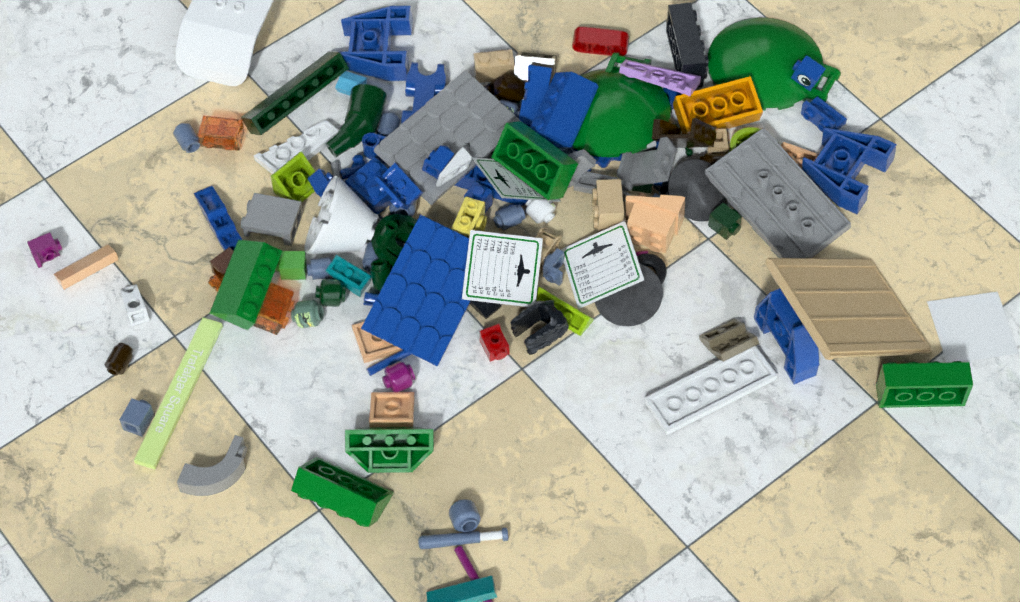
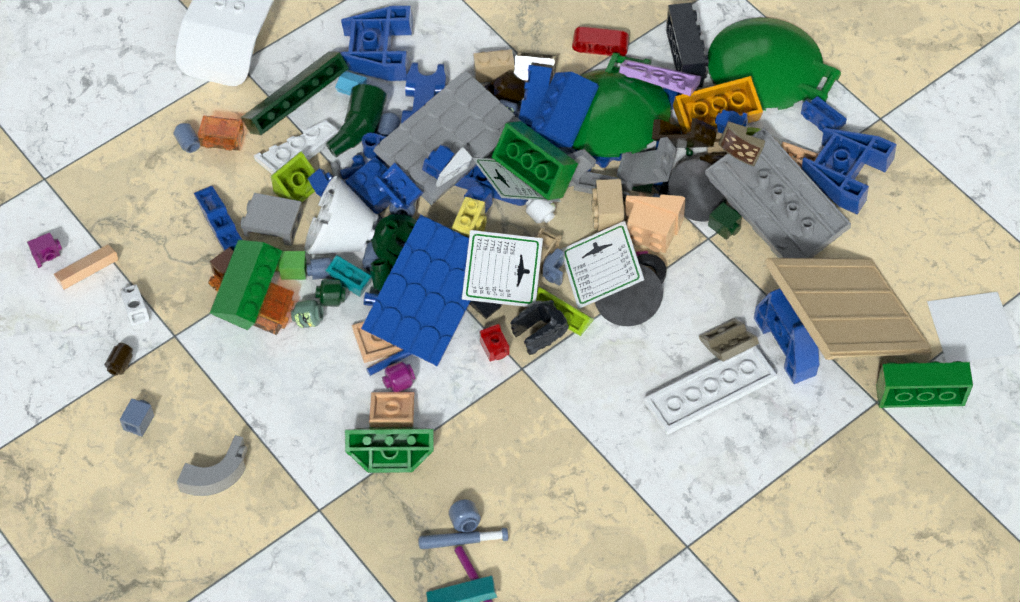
yellowish green tile [134,317,223,469] -> none
green slope [291,457,394,527] -> none
sand blue brick [493,204,525,230] -> none
blue brick [791,55,826,91] -> none
none -> blue brick [715,110,748,134]
none -> slope [718,121,765,167]

